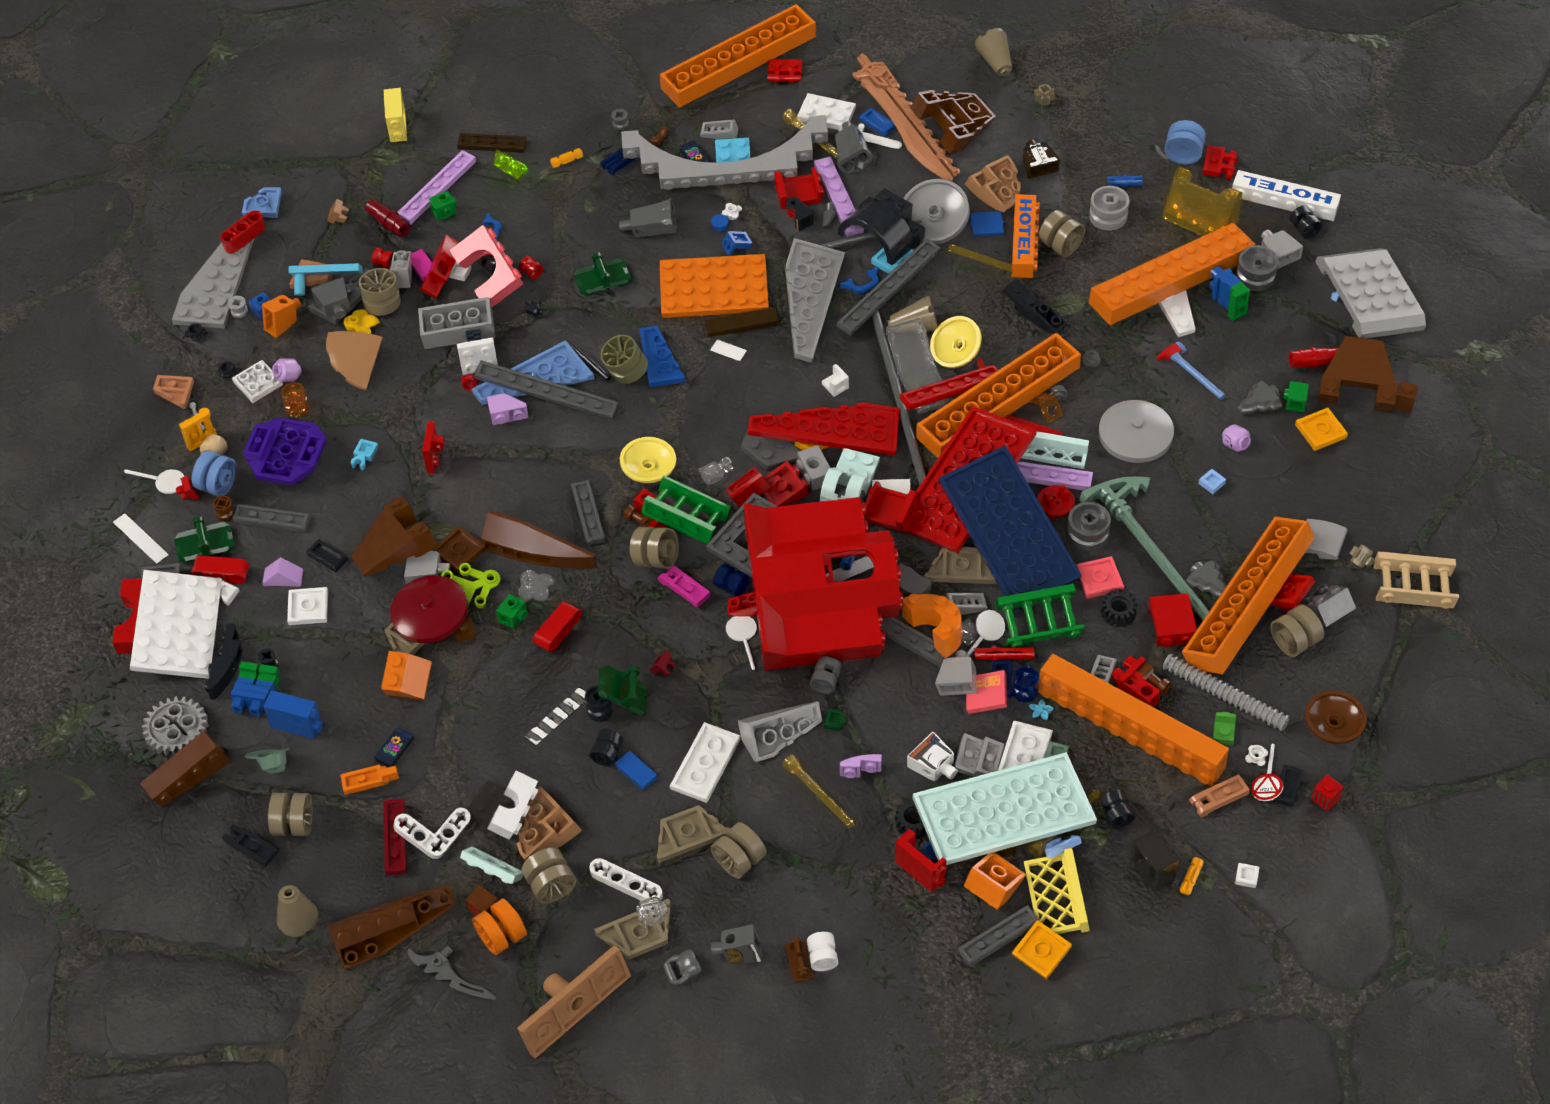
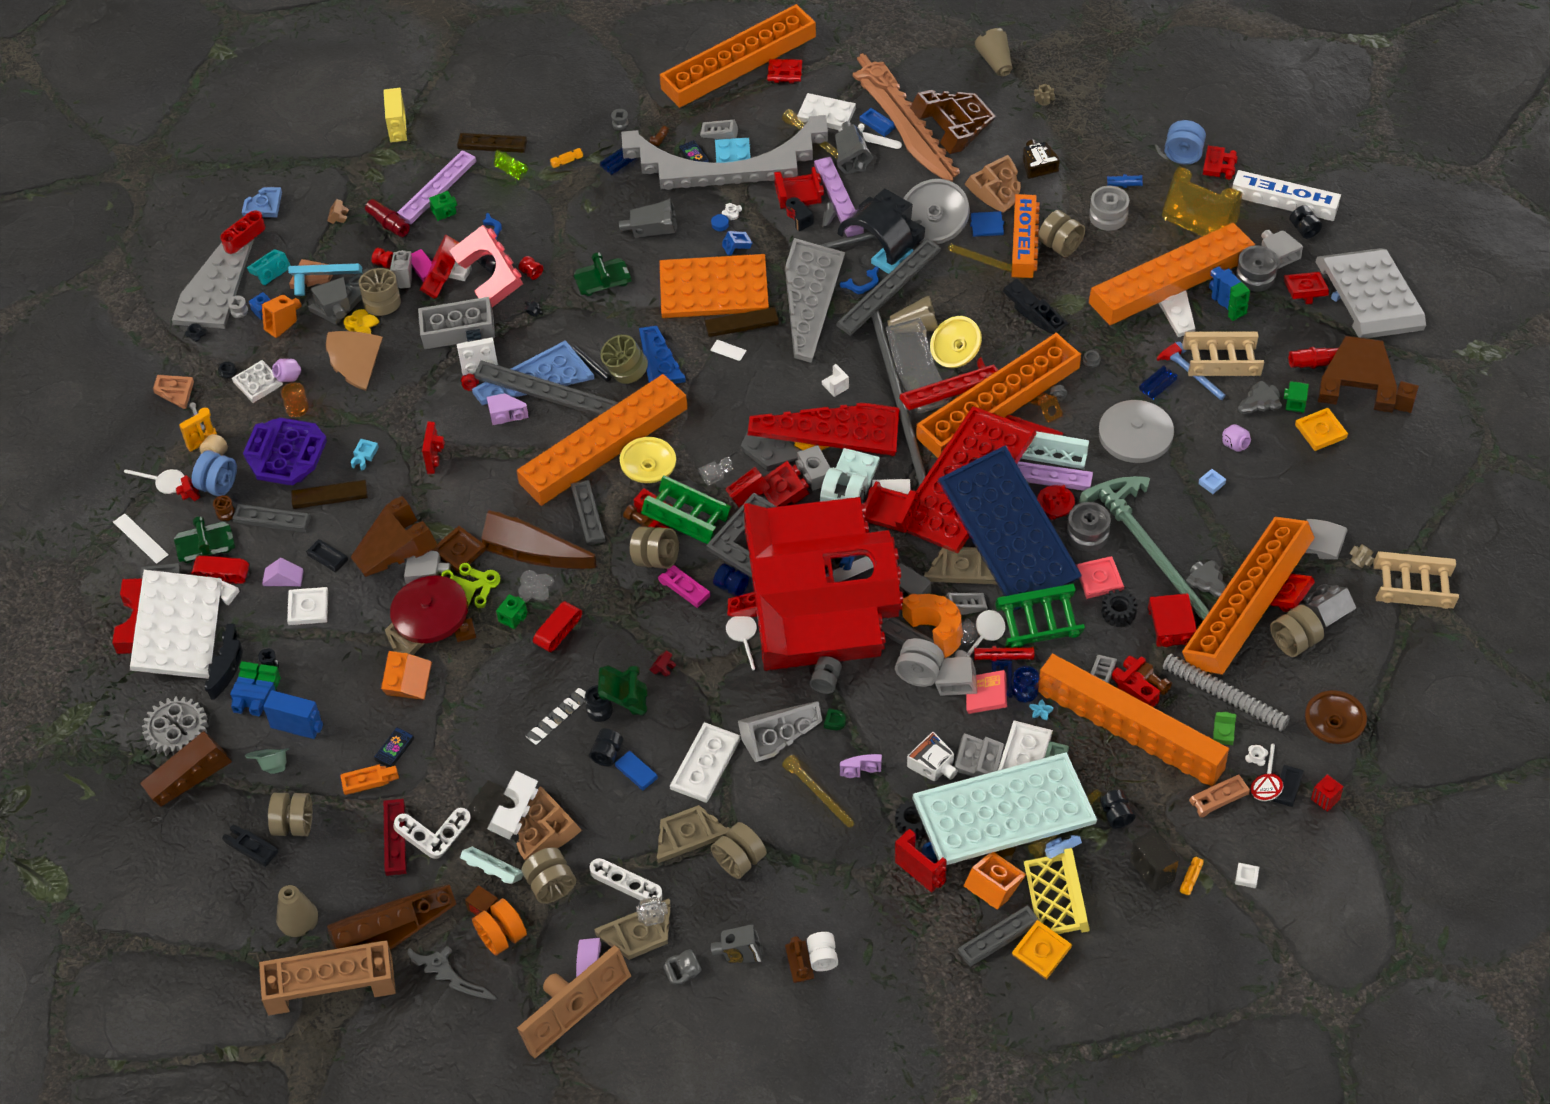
none -> teal bracket [247,249,291,285]
none -> medium nougat plate [259,940,396,1016]
none -> dark brown tile [291,480,368,509]
none -> orange brick [517,374,687,506]
none -> lavender slope [576,938,601,977]
none -> light grey wheel [895,638,944,687]
none -> clear blue tile [1139,365,1178,399]
none -> tan fence [1182,332,1264,376]
none -> red hinge [1284,272,1329,304]

